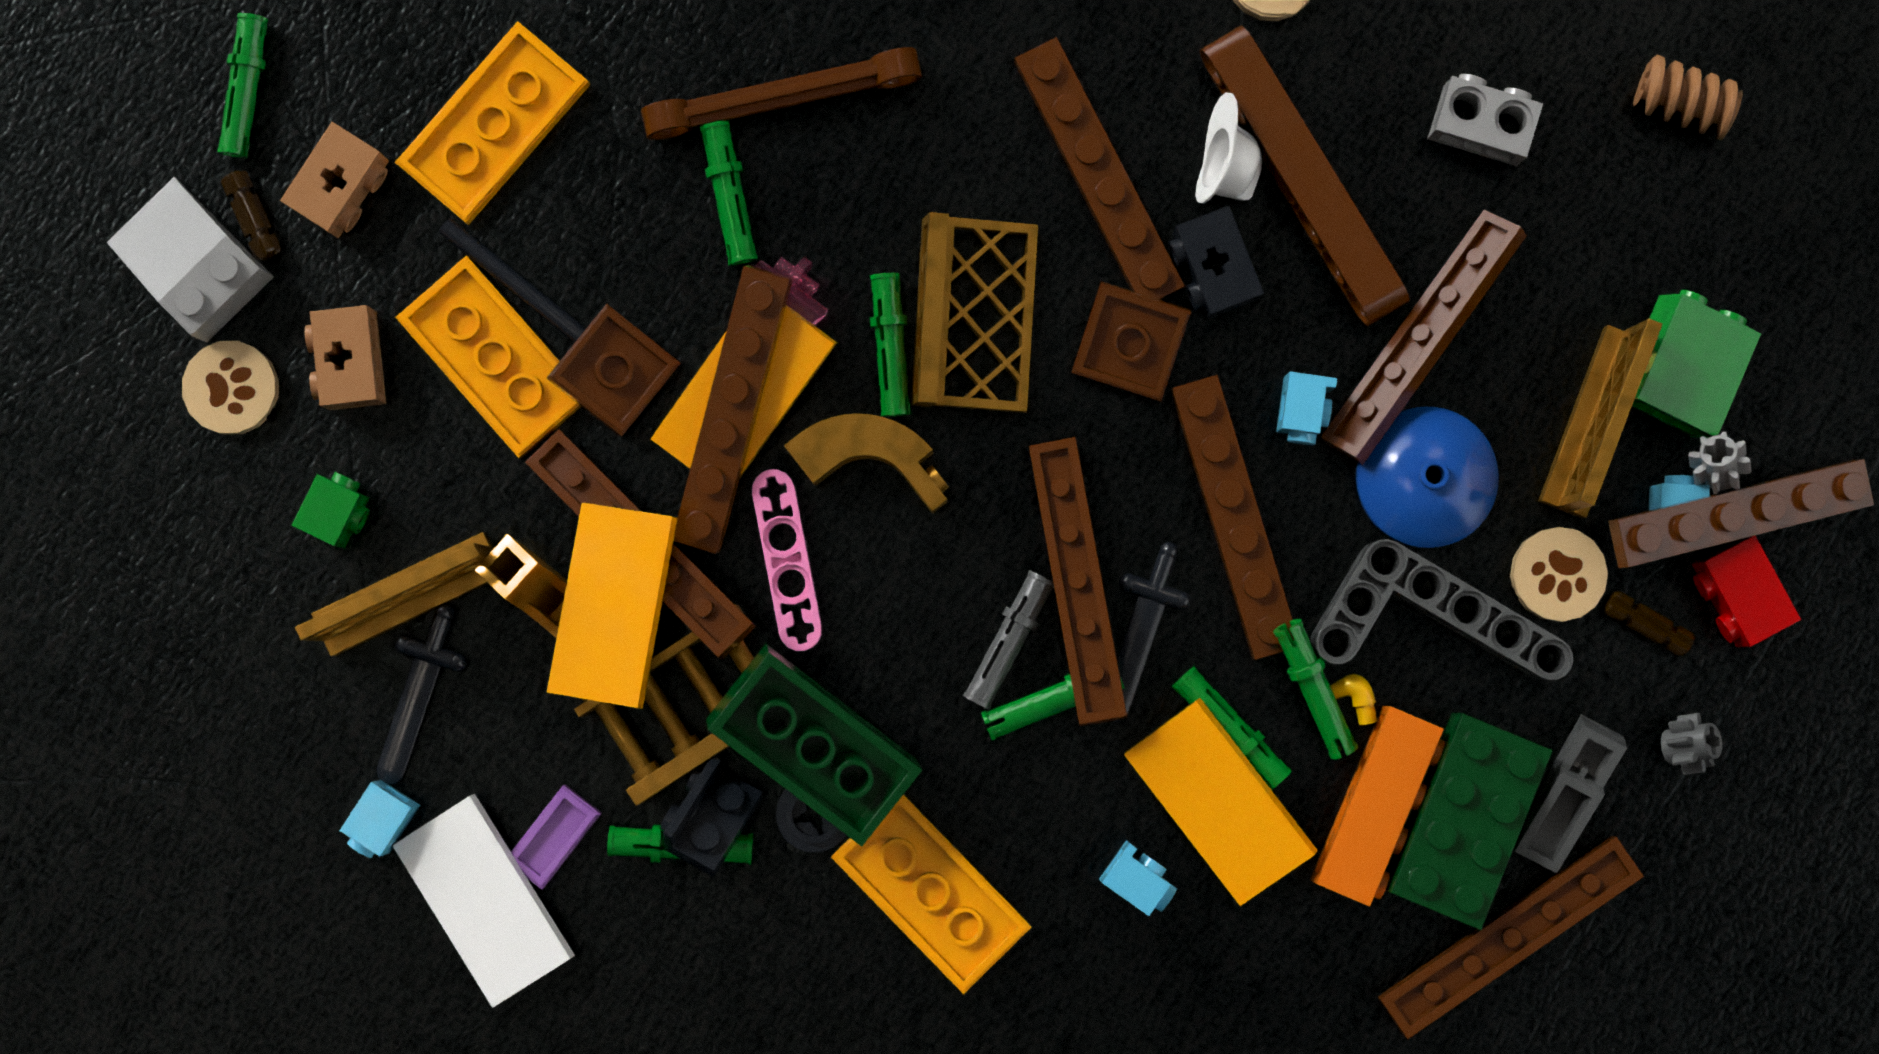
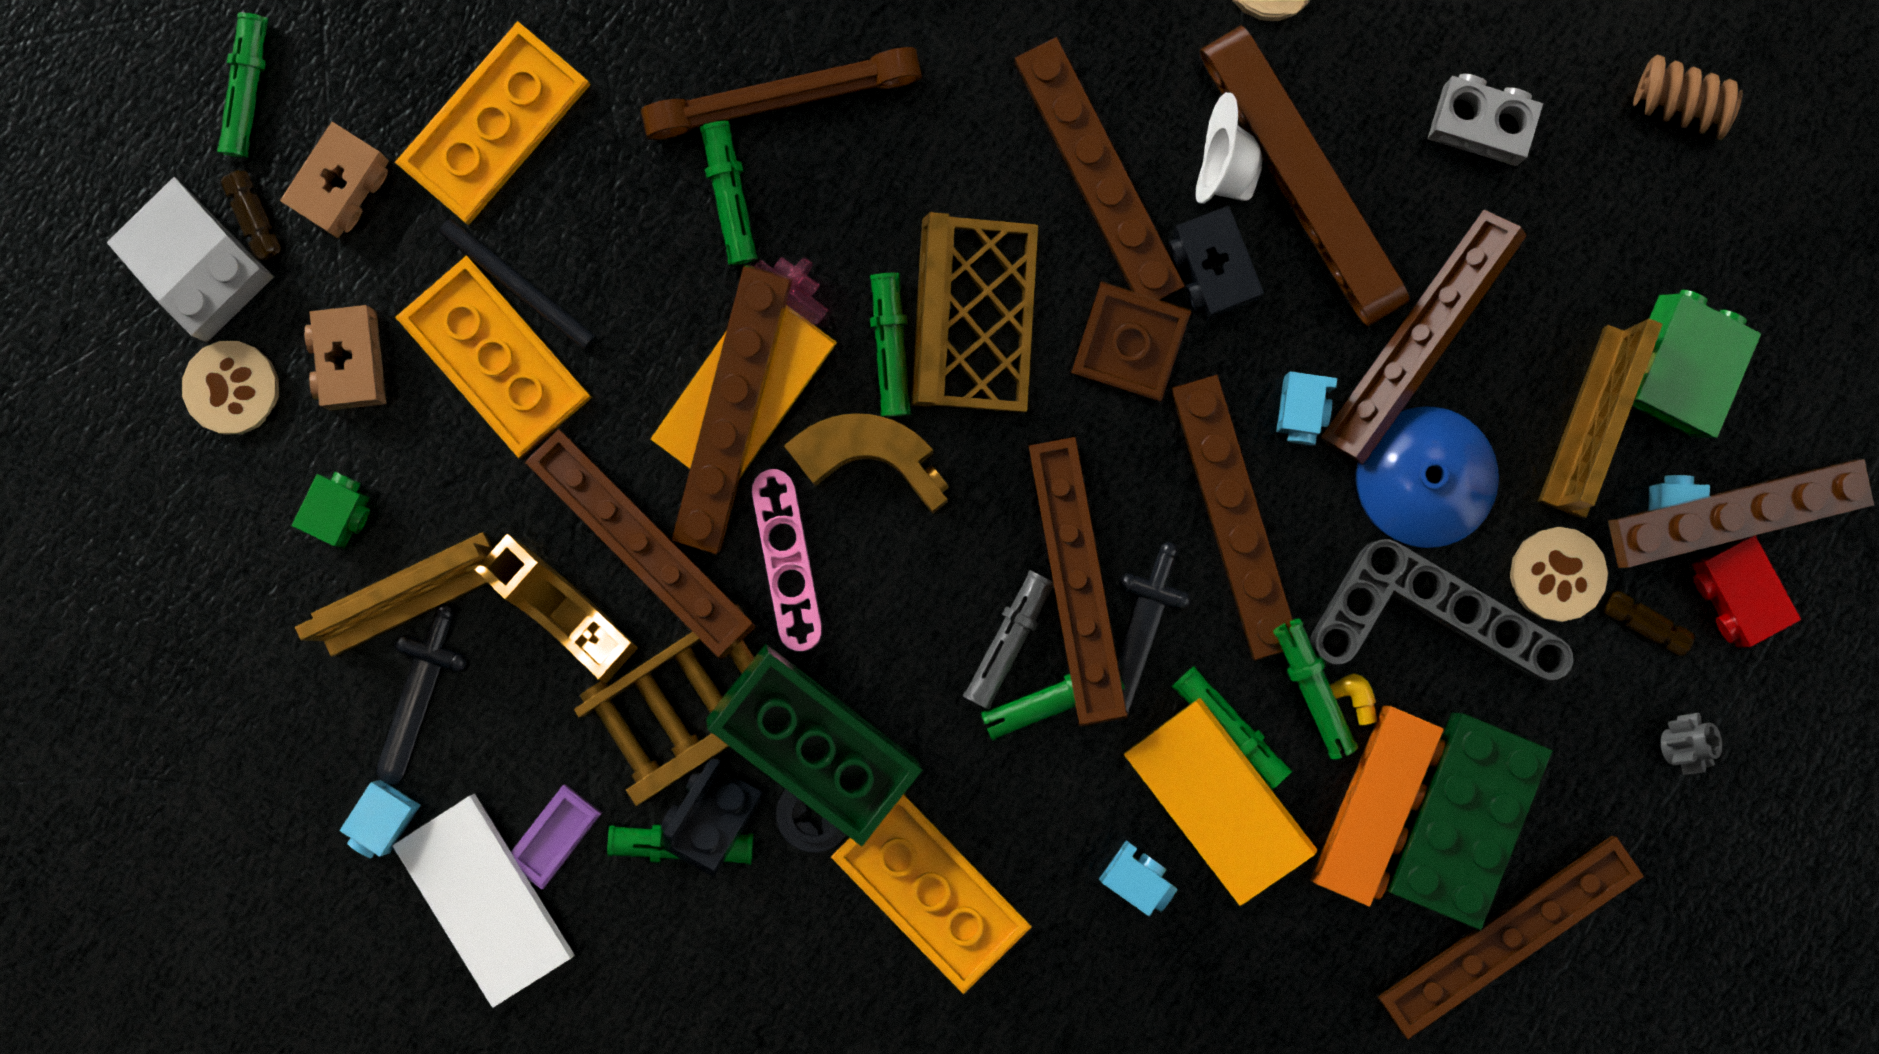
reddish brown tile [546,304,681,437] -> none
light orange tile [547,503,677,709] -> none
dark grey slope [1514,714,1627,873] -> none
light grey gear [1688,432,1751,494] -> none

